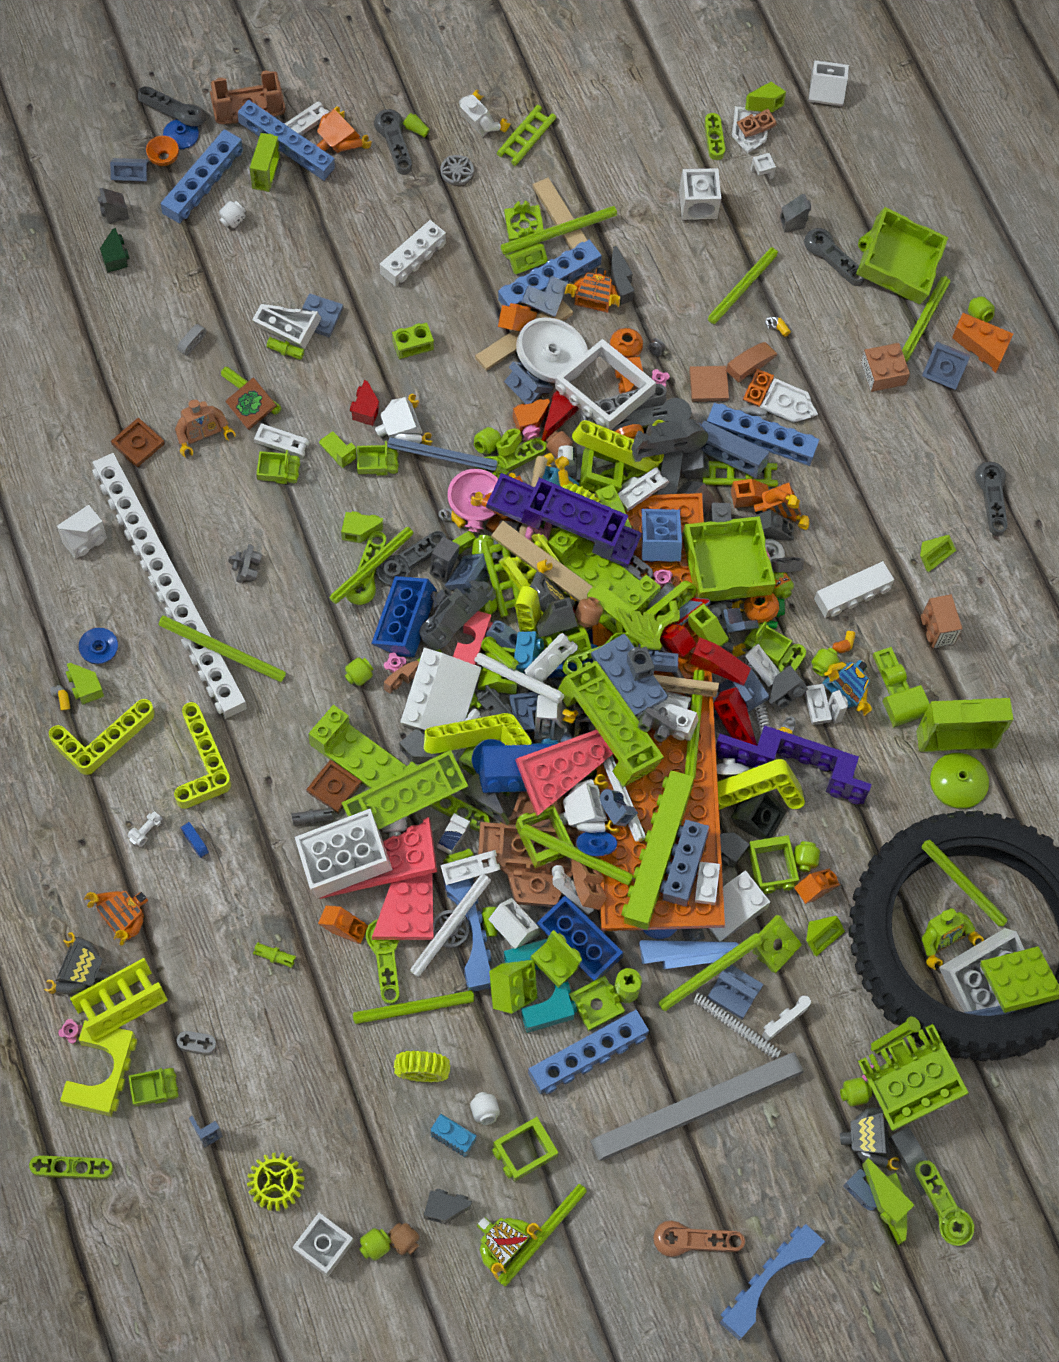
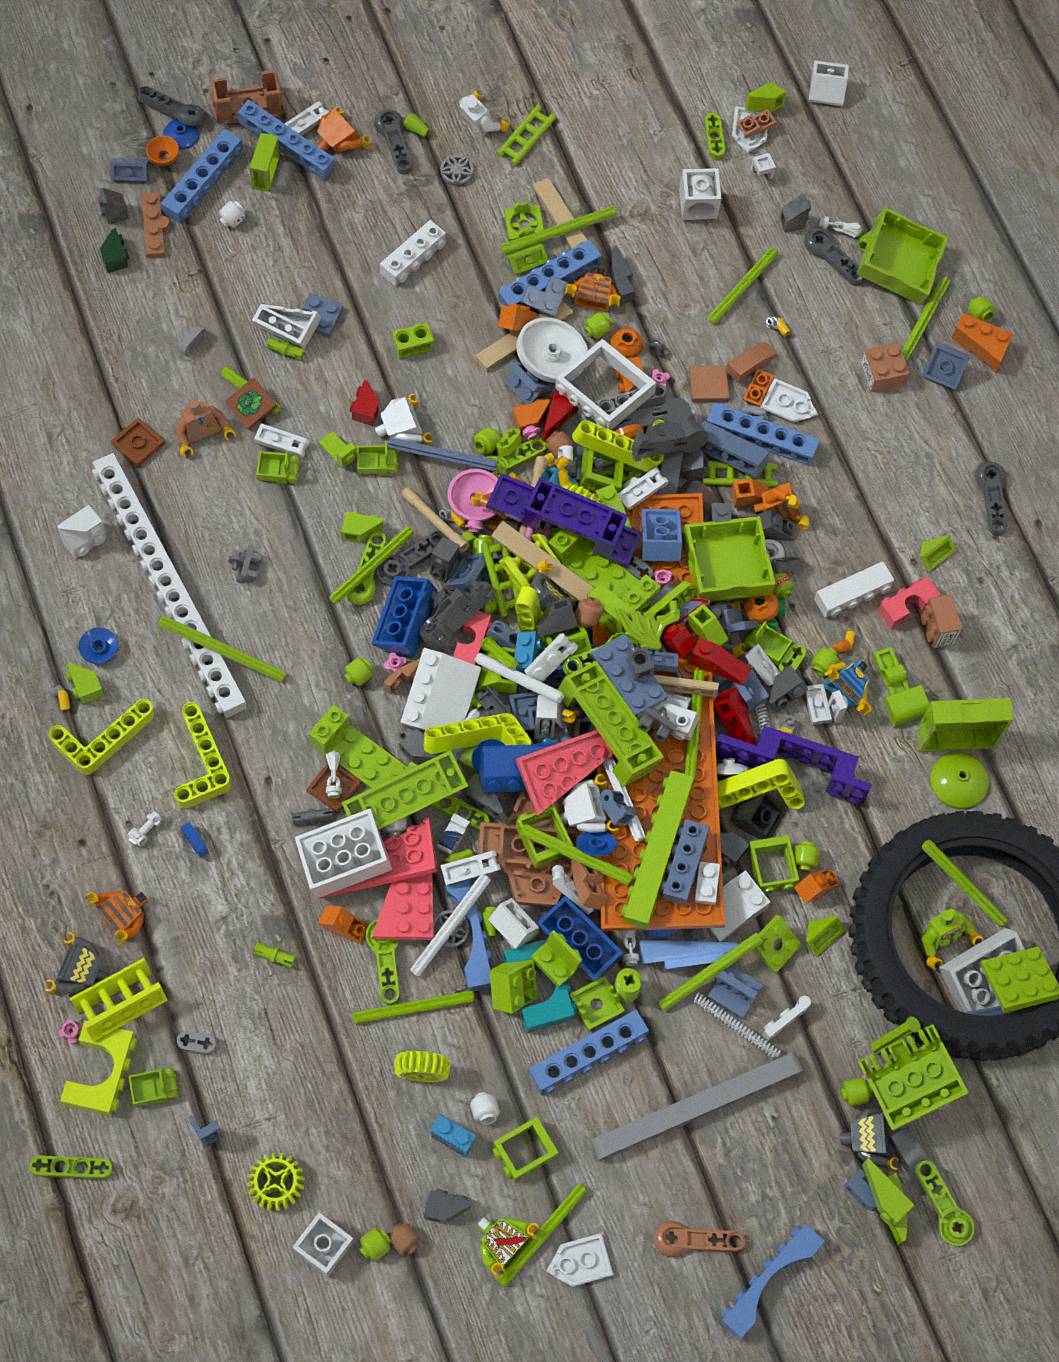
none -> nougat hinge [142,192,170,258]
none -> white piece [326,750,342,799]
none -> tan piece [401,487,469,552]
none -> white tile [546,1233,614,1287]
none -> lime head [584,312,612,339]
none -> white piece [622,930,639,966]
none -> white piece [818,216,862,238]
none -> coral arch [878,577,941,629]

